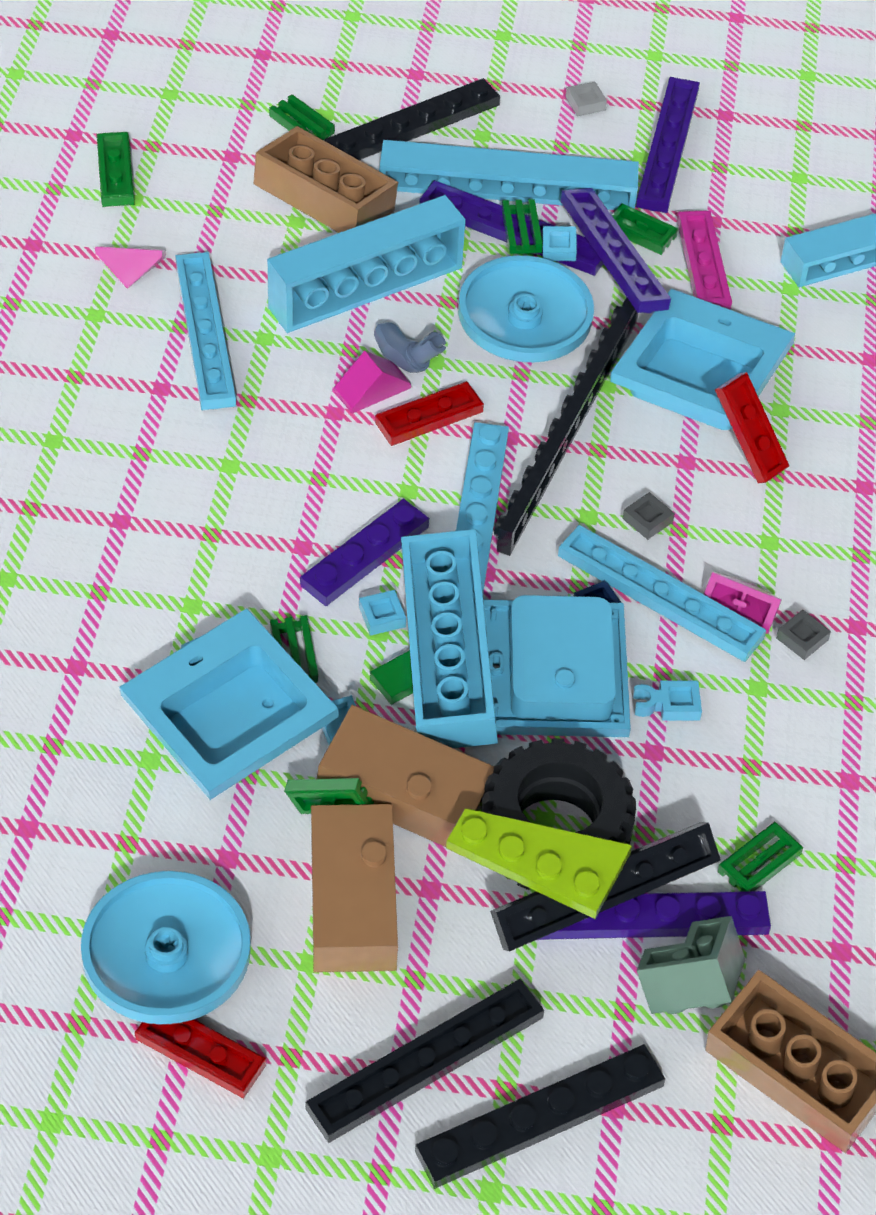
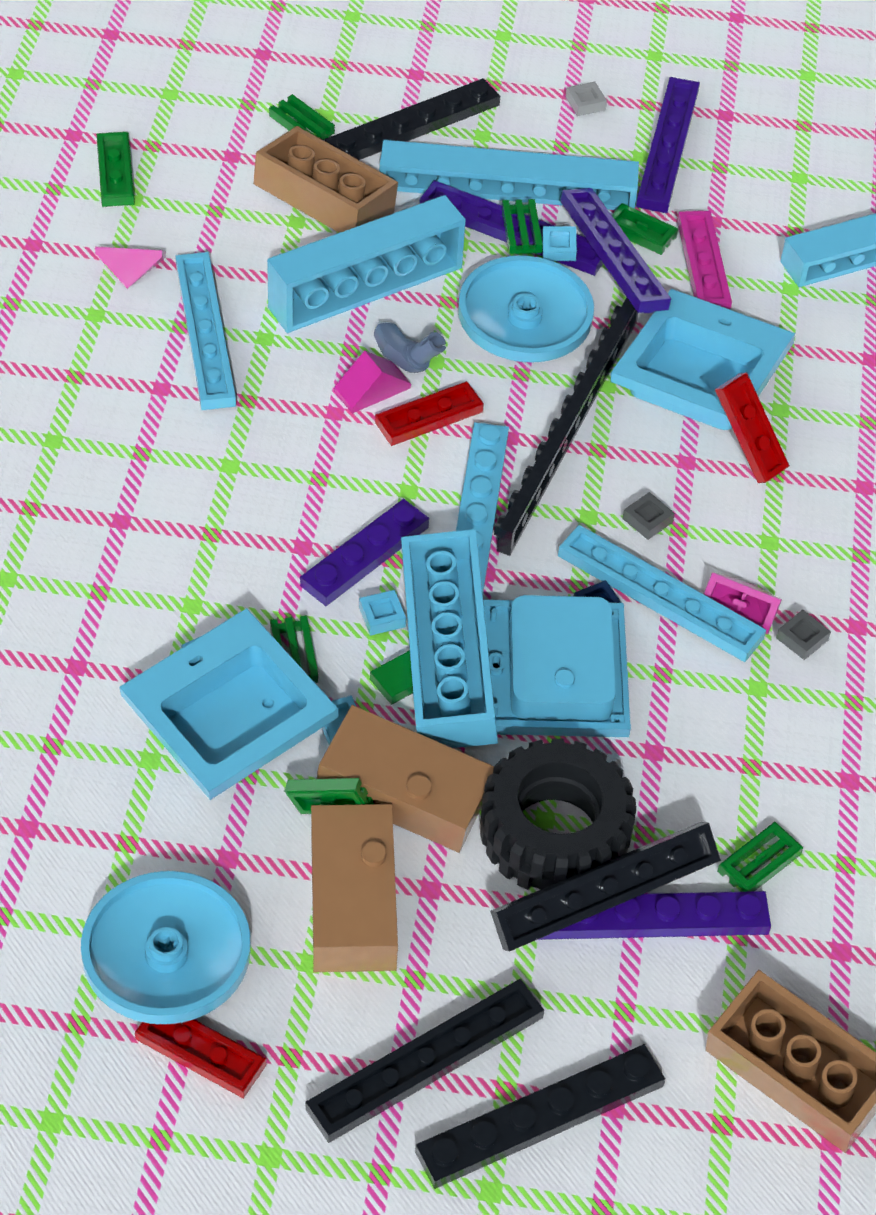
lime wing [446,808,632,919] -> none
medium azure plate [633,681,702,721] -> none
sand green brick [637,916,745,1014] -> none

